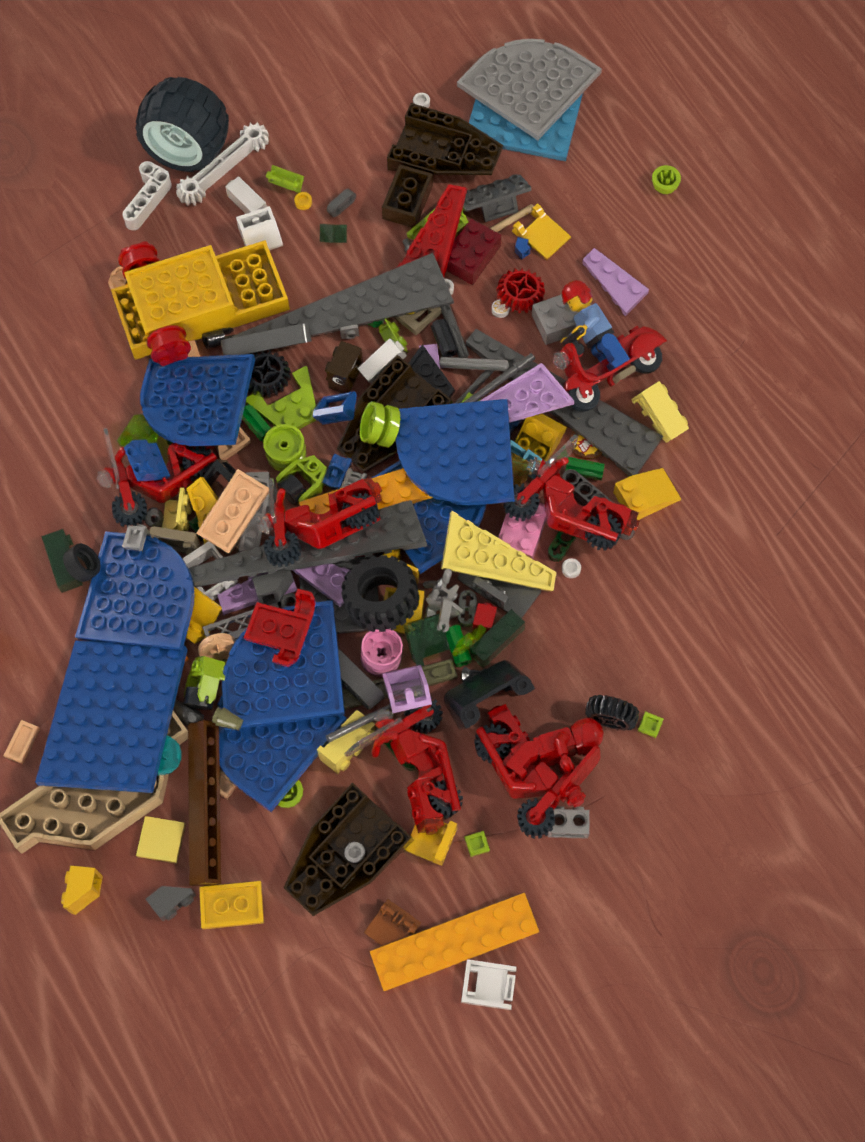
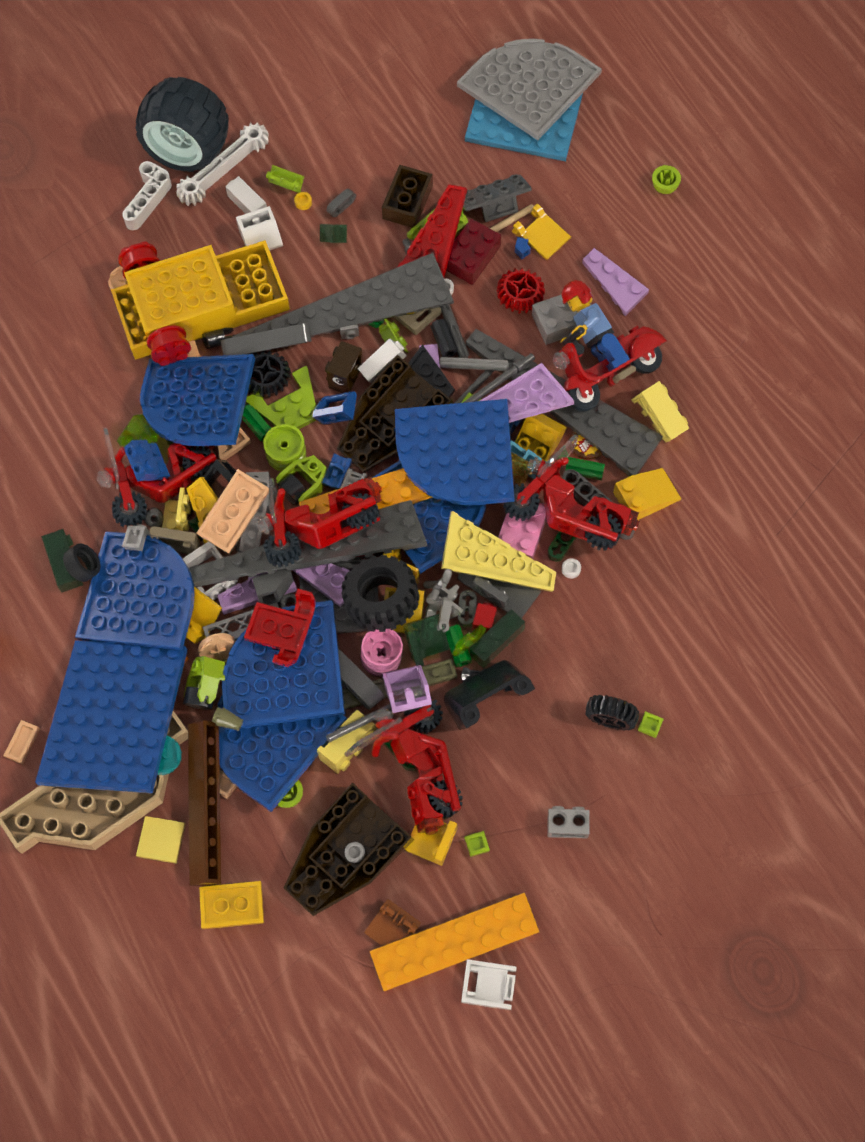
yellow slope [61,866,103,915] -> none
dark grey slope [146,886,196,922] -> none
dark grey piece [174,700,204,726] -> none
lime wheel [360,401,400,448] -> none
dark brown wedge [387,103,503,175] -> none
white tile [413,93,430,108] -> none
red piece [474,704,604,839] -> none
white tile [492,299,510,318] -> none

